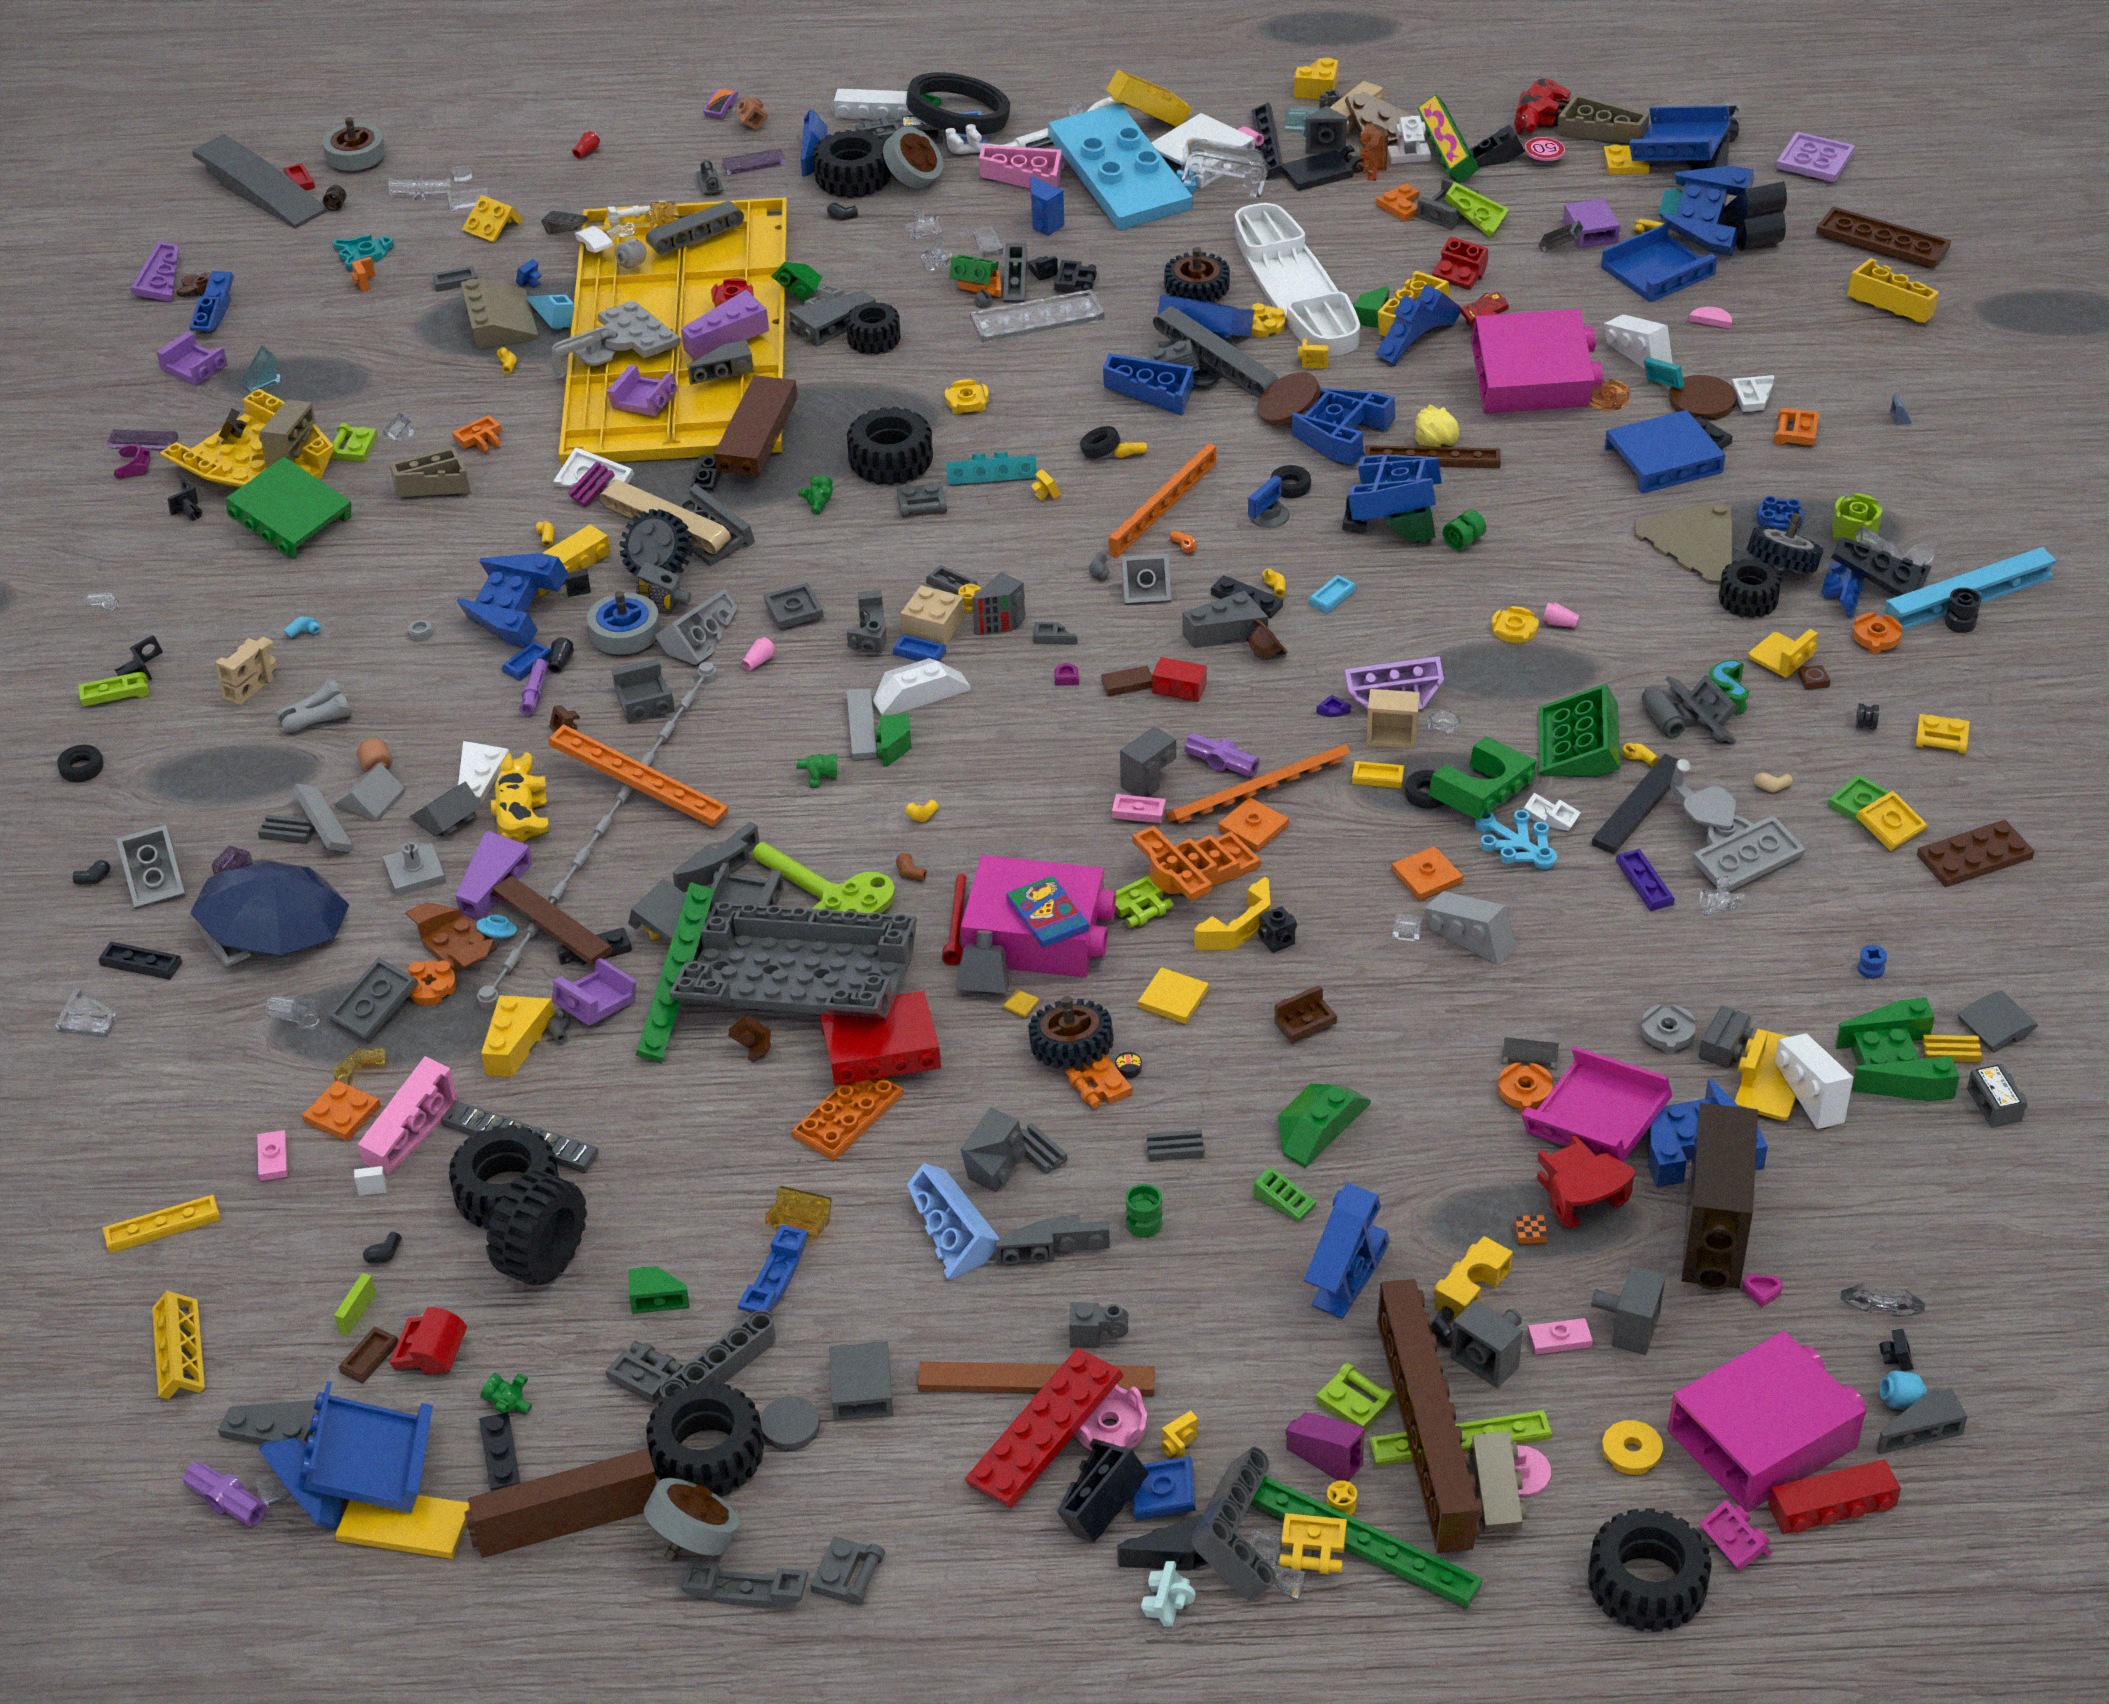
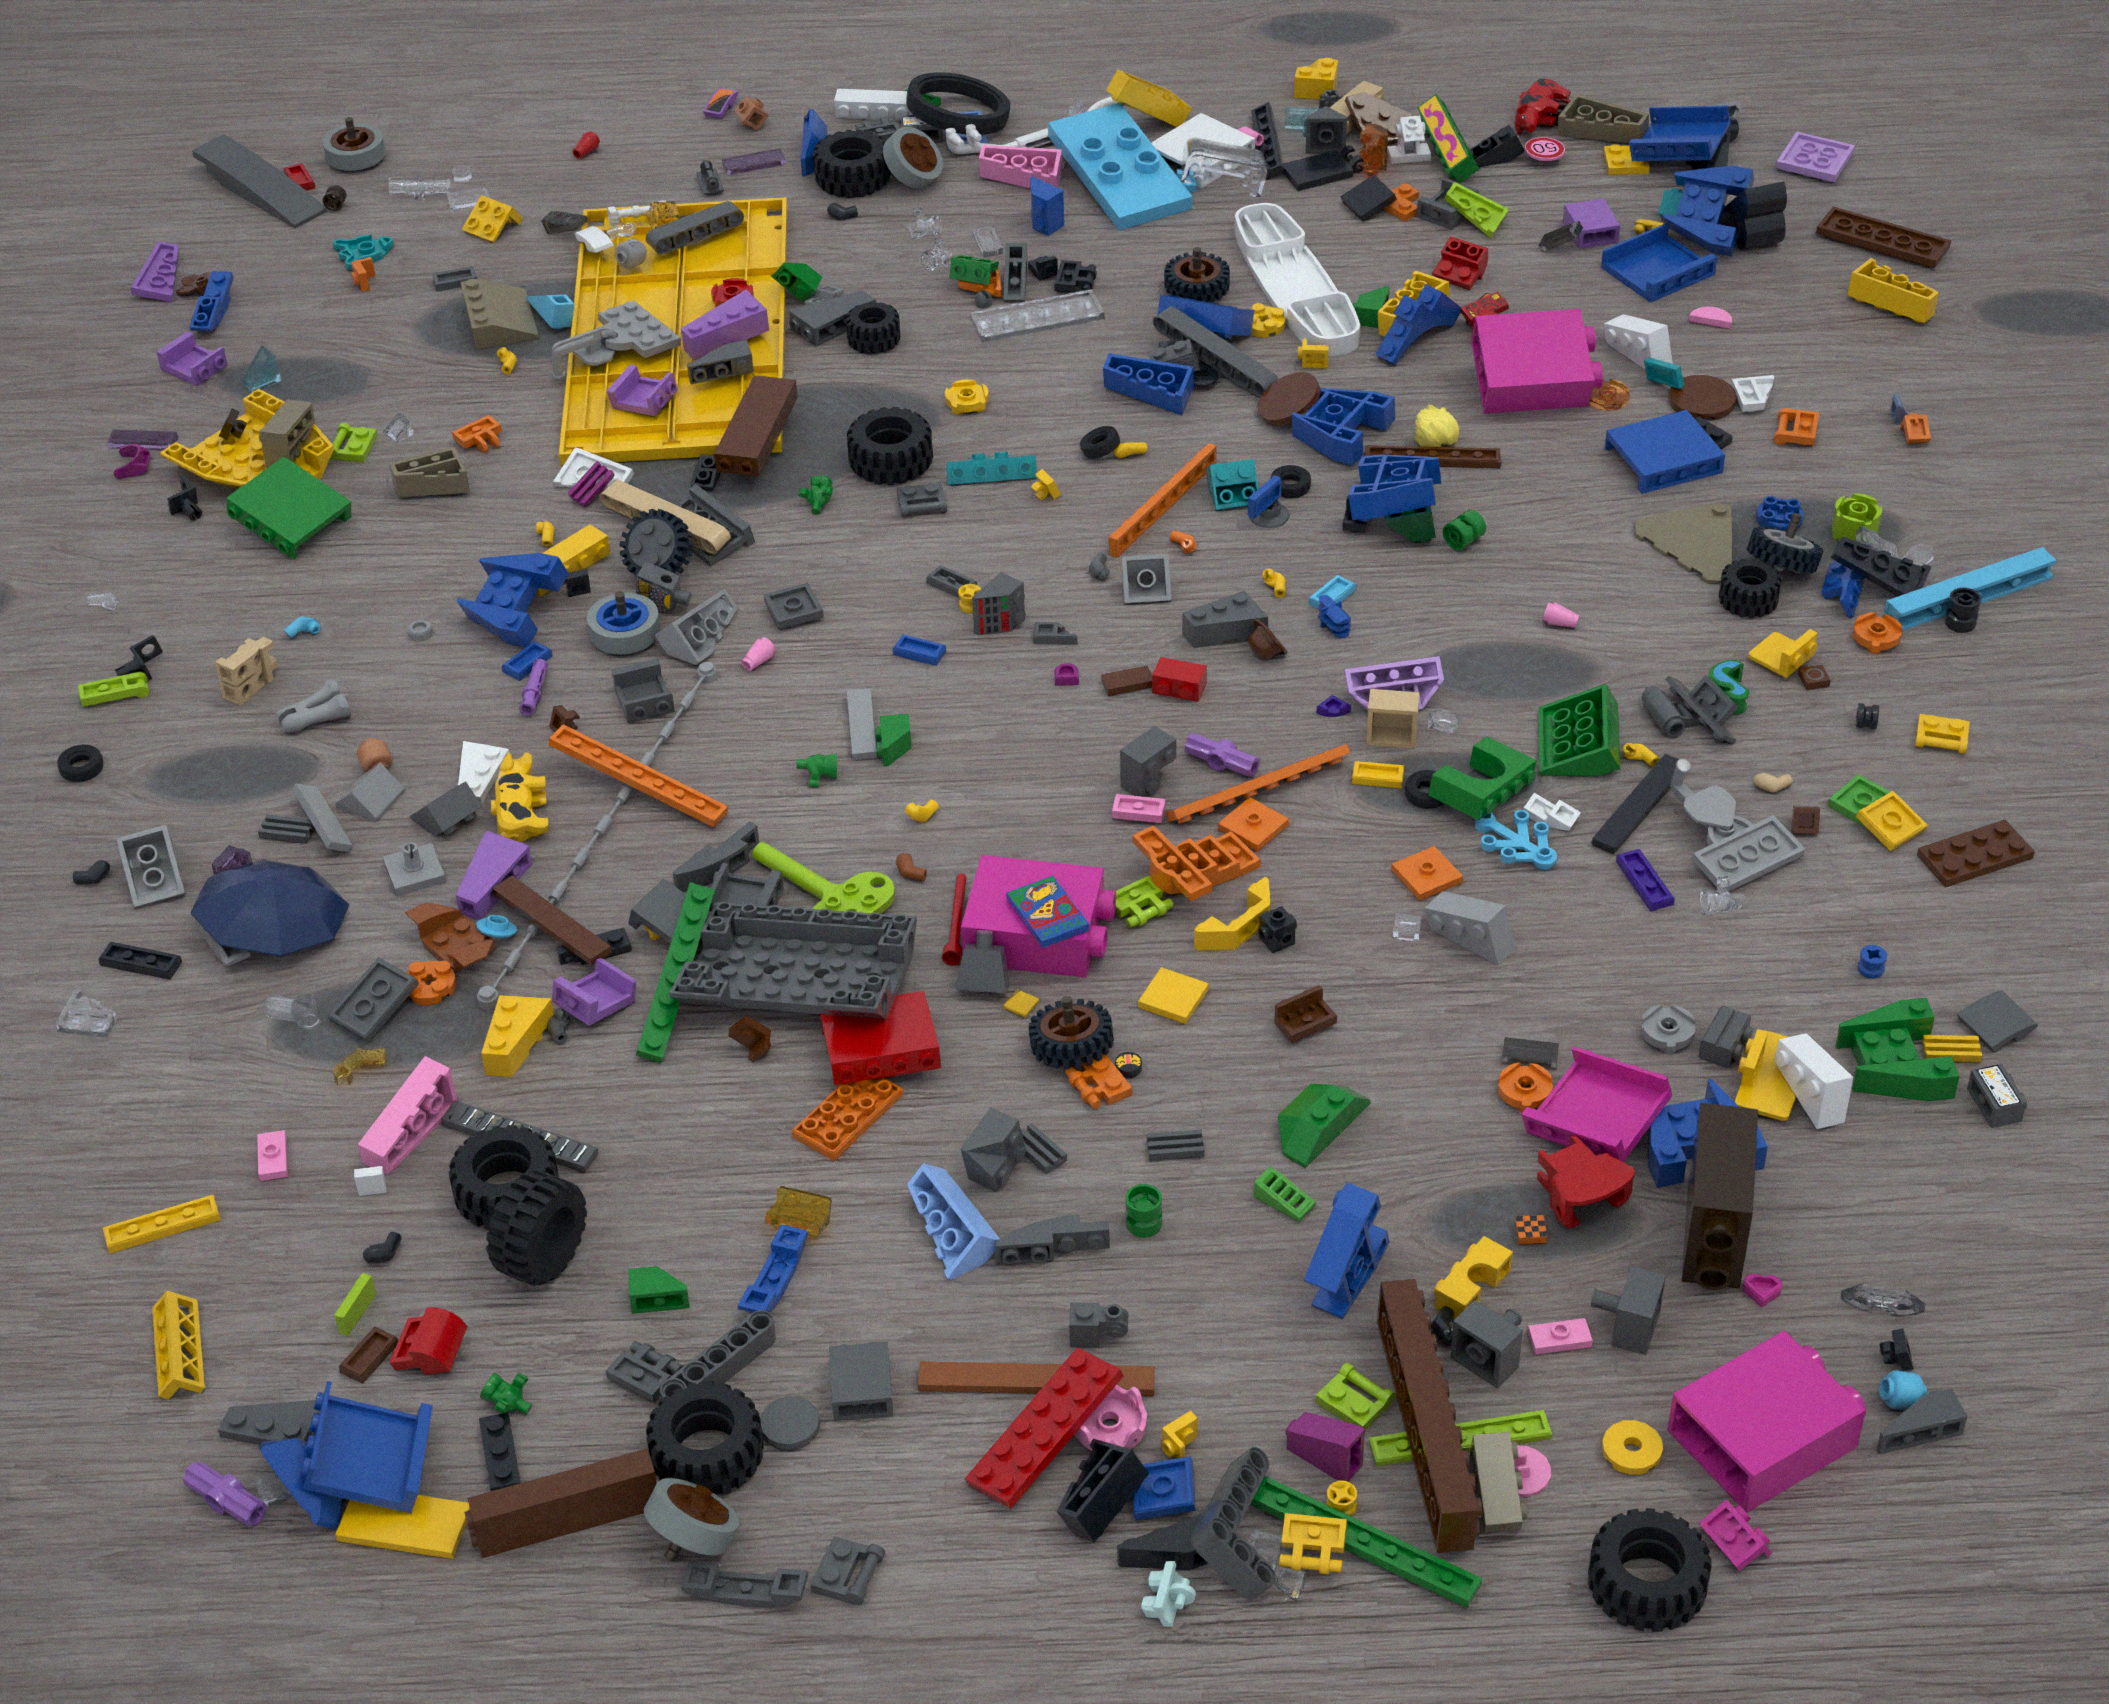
orange plate [302,1080,381,1142] -> none
blue tile [516,259,541,288] -> none
black cone [548,637,574,673] -> none
dark grey tile [847,590,887,653] -> none
white wedge [873,658,971,716] -> none
tan piece [900,585,964,645] -> none
black plate [1211,575,1283,619] -> none
yellow tile [1491,606,1539,643] -> none
red brick [1768,1459,1901,1534] -> none
none -> teal slope [1206,459,1259,510]
none -> blue arm [1318,595,1351,638]
none -> black tile [1340,175,1397,222]
none -> reddish brown tile [1791,806,1820,834]
none -> orange bracket [1900,413,1931,444]

